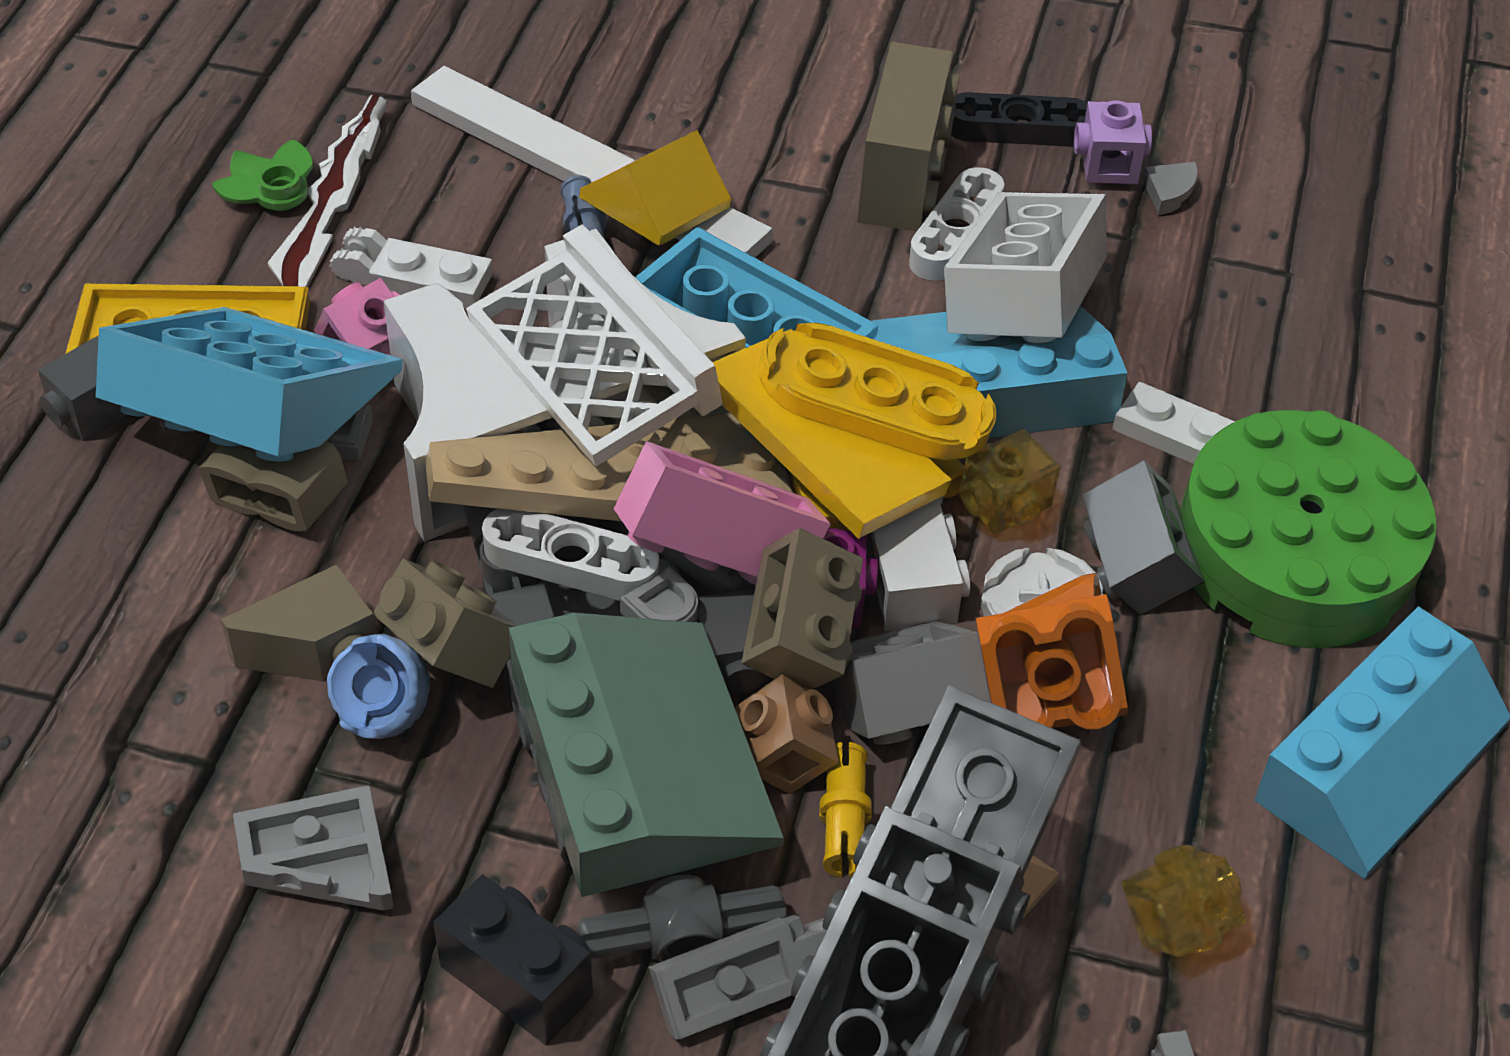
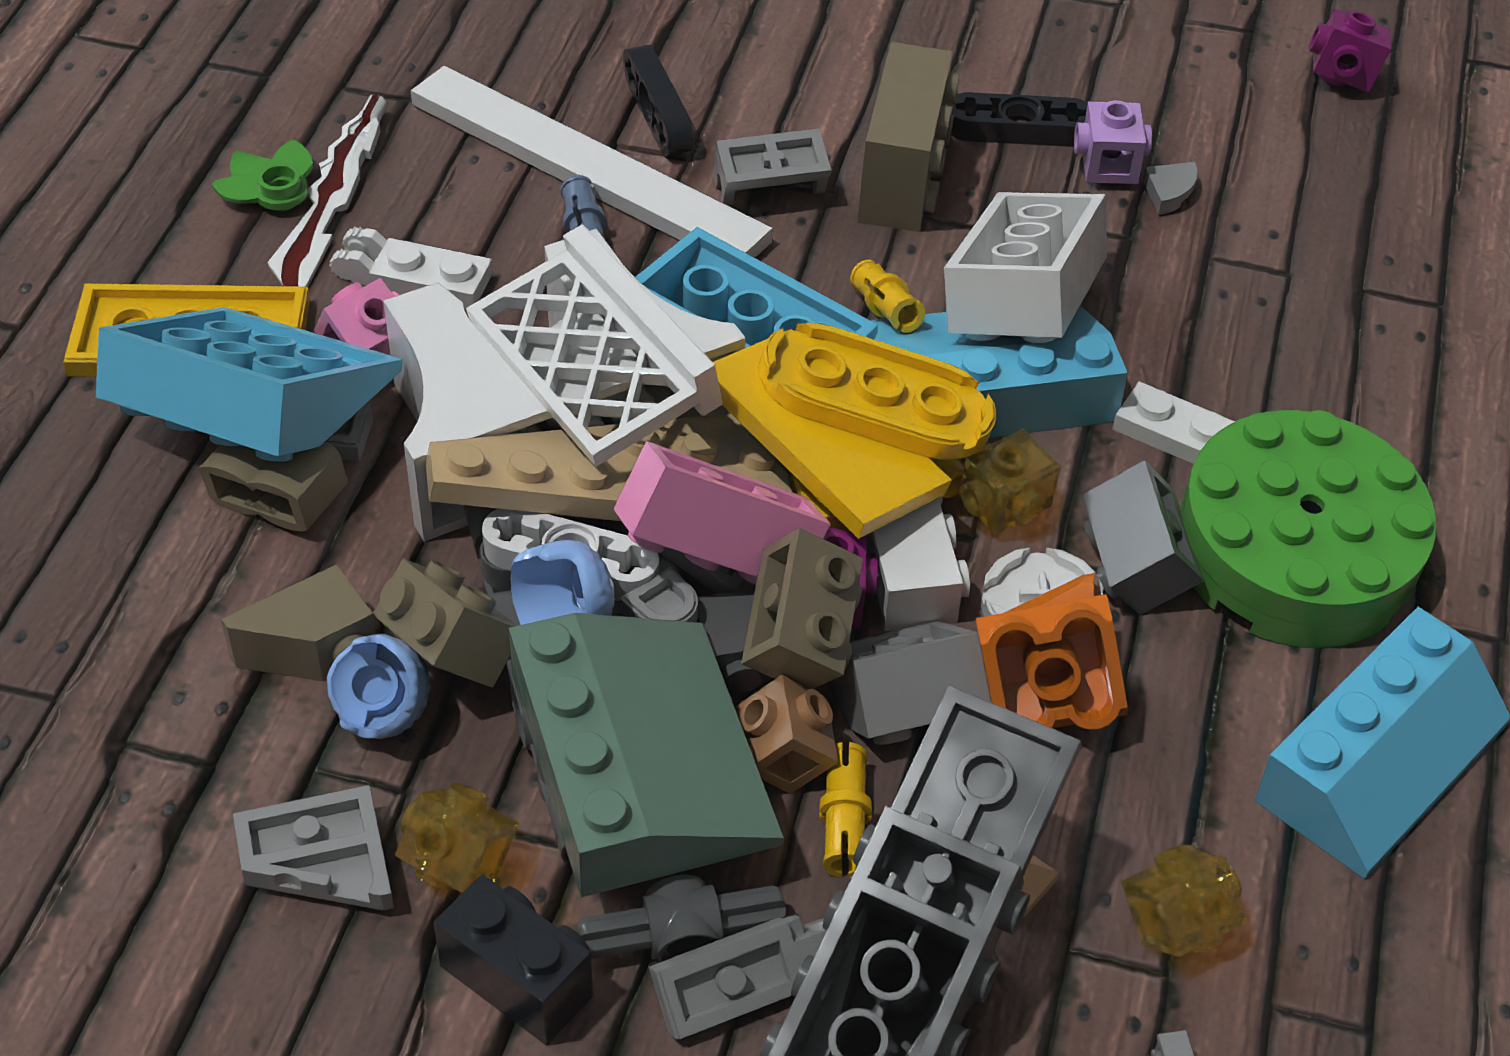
dark grey brick [38,336,127,441] -> none
yellow slope [579,130,731,246] -> none
white beam [909,167,1004,281] -> none
none -> clear yellow brick [395,783,520,893]
none -> light blue hair [510,539,615,625]
none -> black beam [623,44,693,156]
none -> light grey hinge [713,128,831,205]
none -> yellow pin [850,259,925,333]
none -> magenta brick [1308,9,1391,92]

